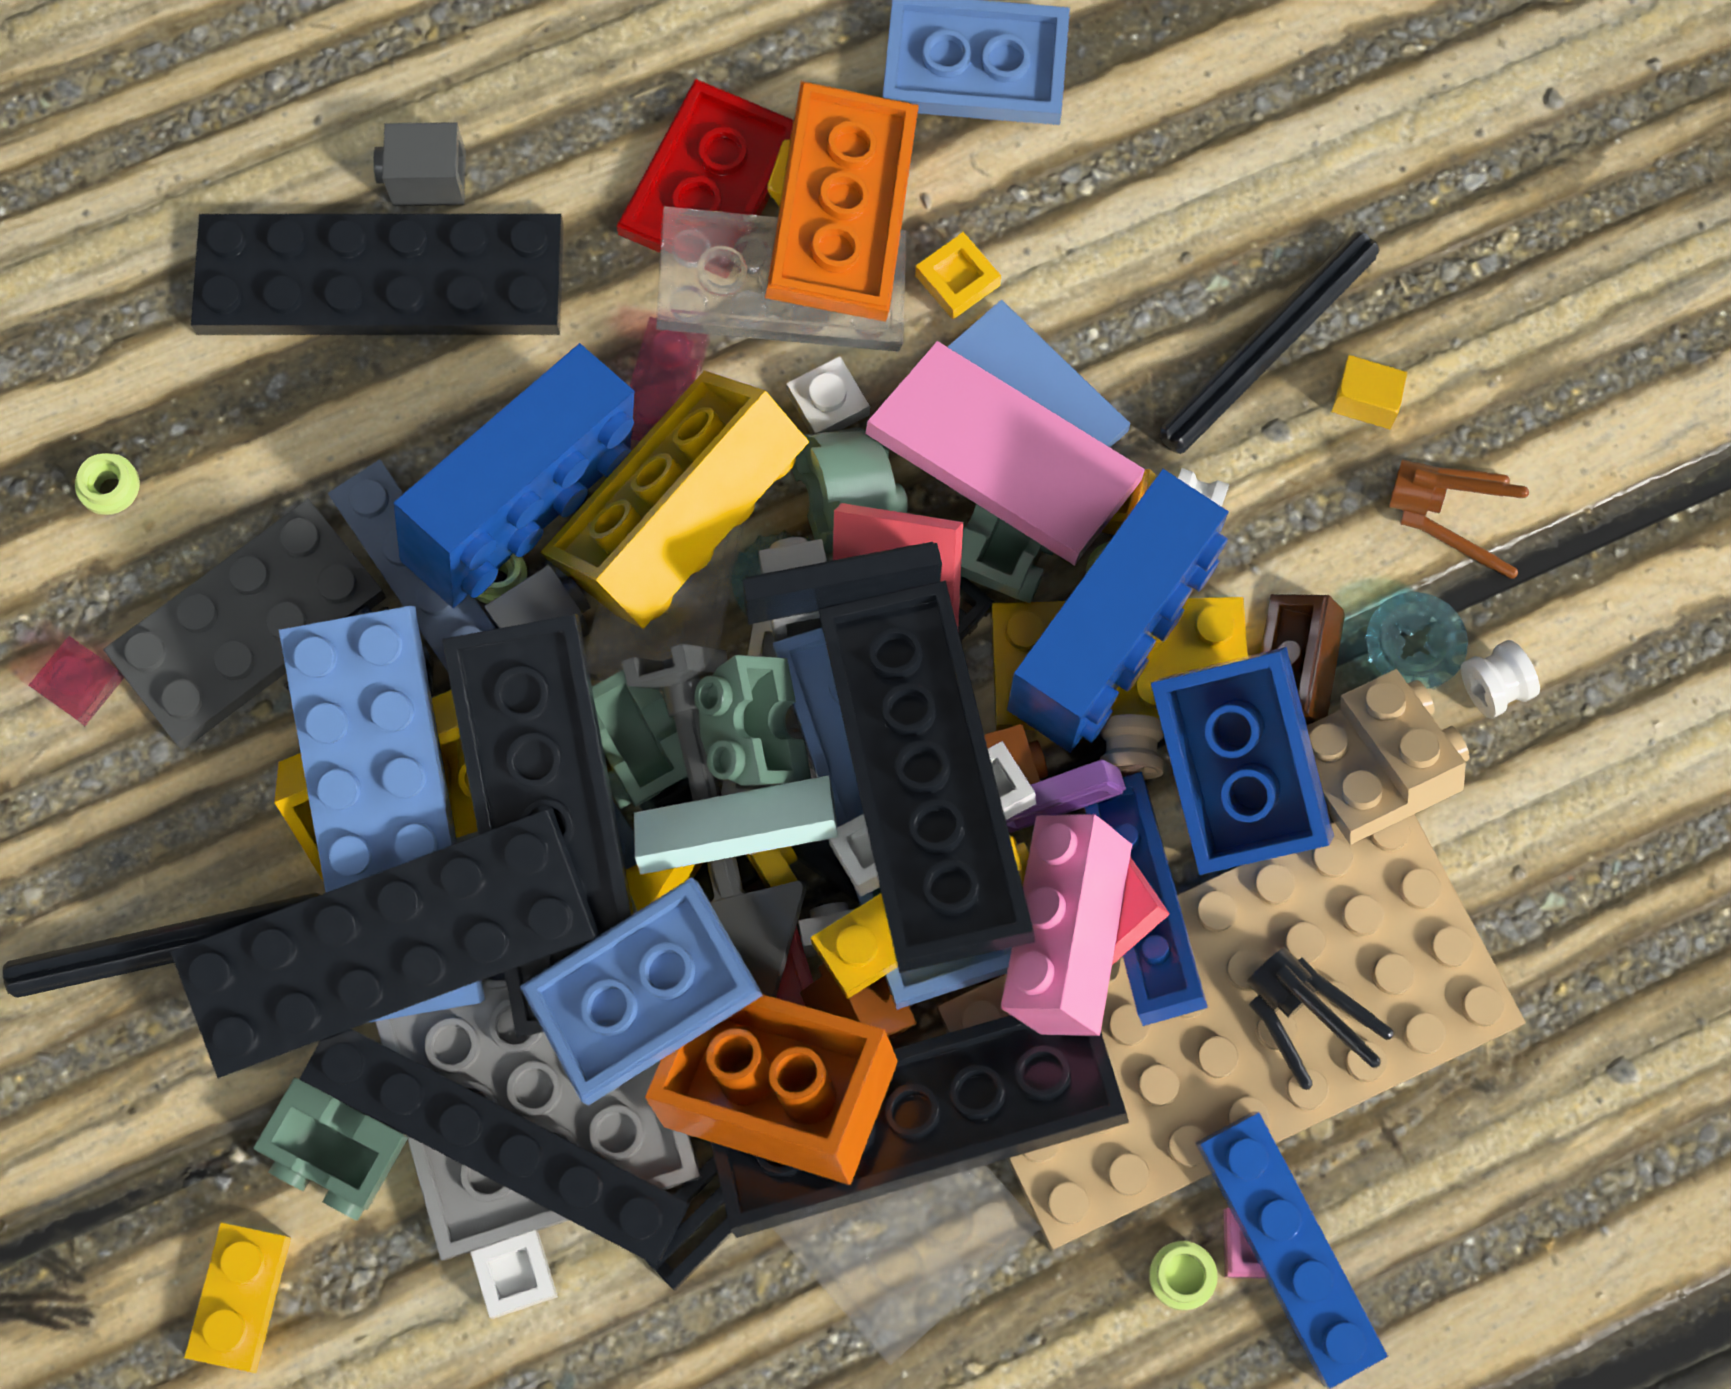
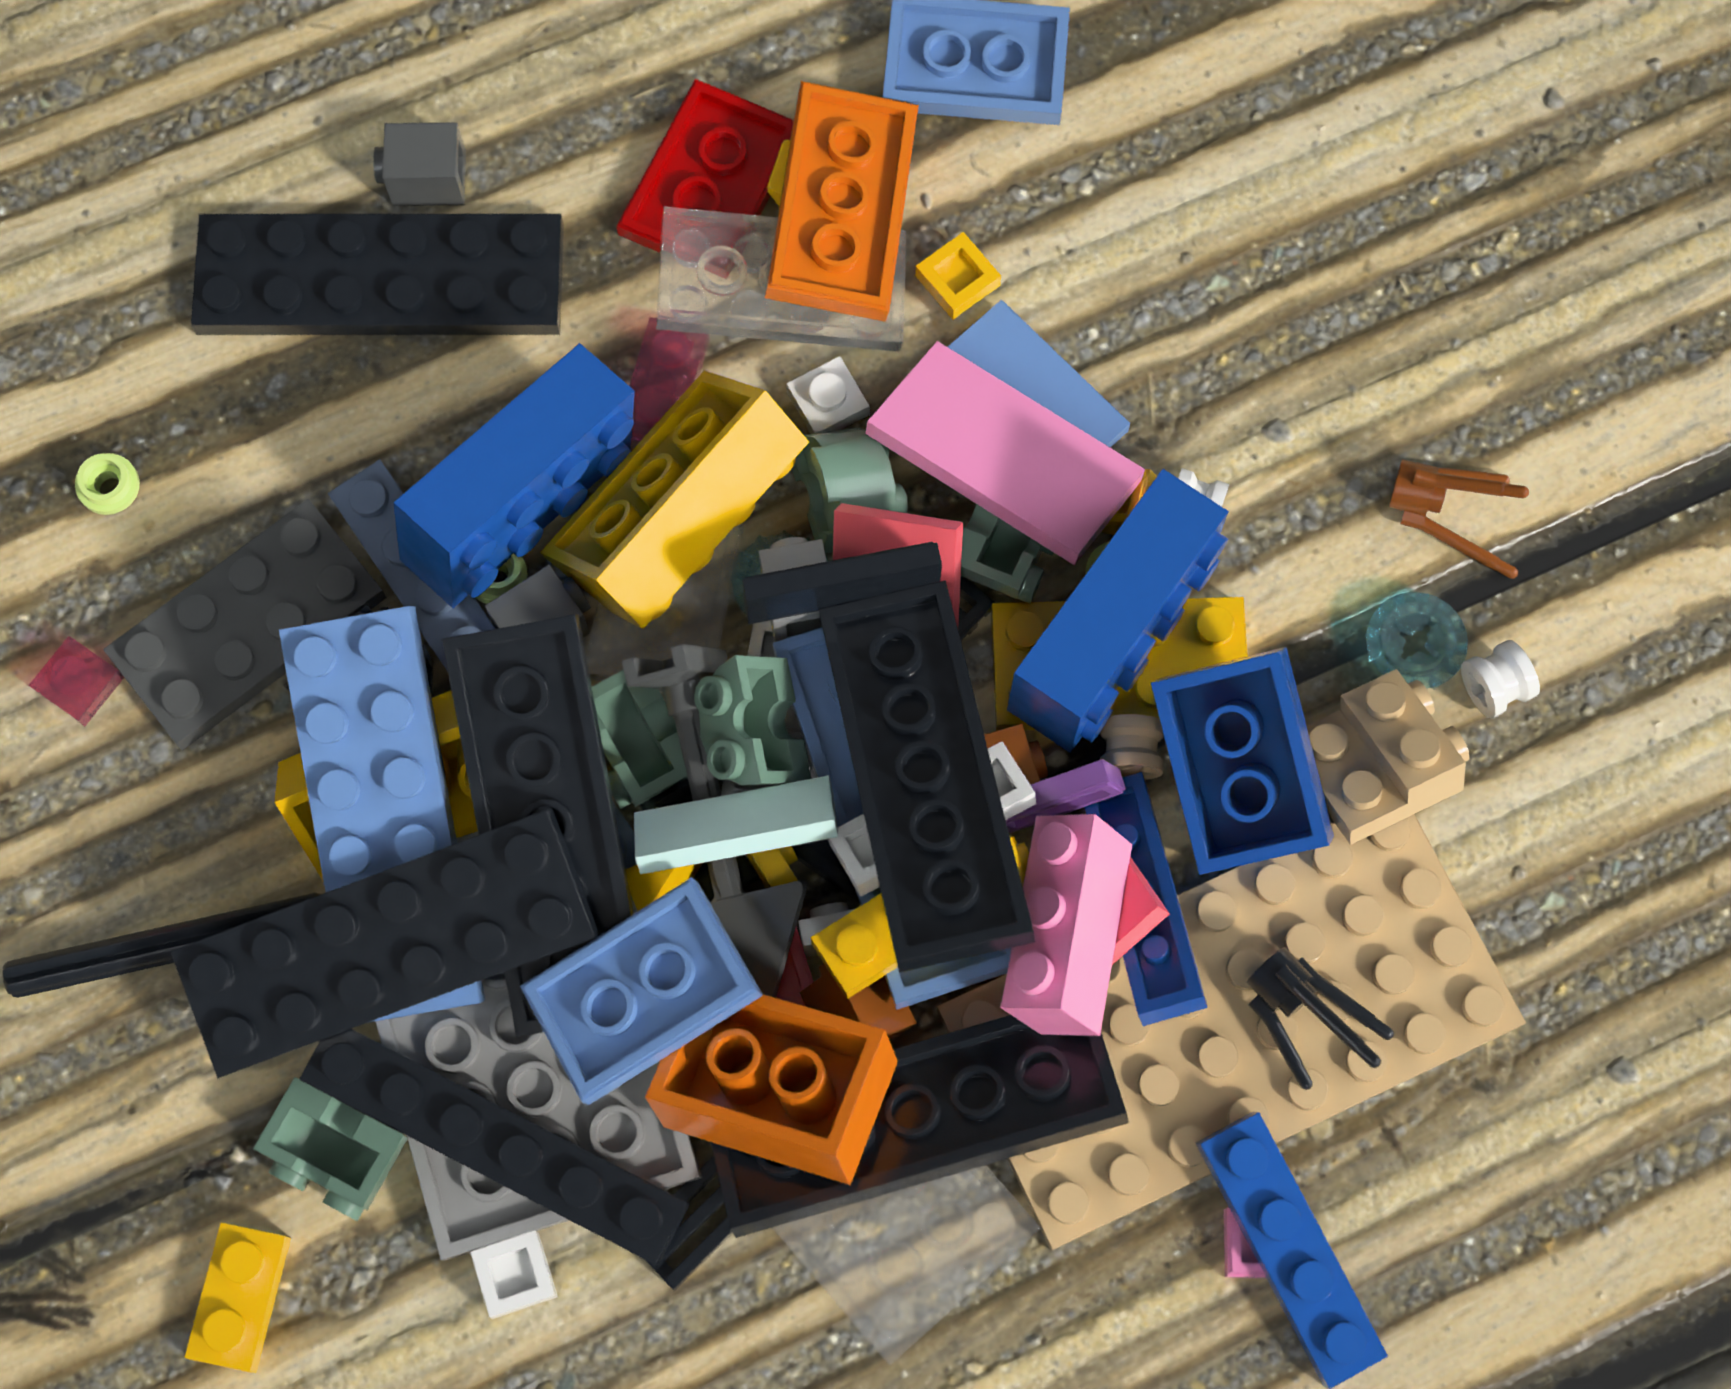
yellowish green plate [1149,1241,1217,1310] -> none
black axle [1159,231,1380,454] -> none
reddish brown slope [1260,594,1345,726] -> none
yellow slope [1331,355,1408,430] -> none

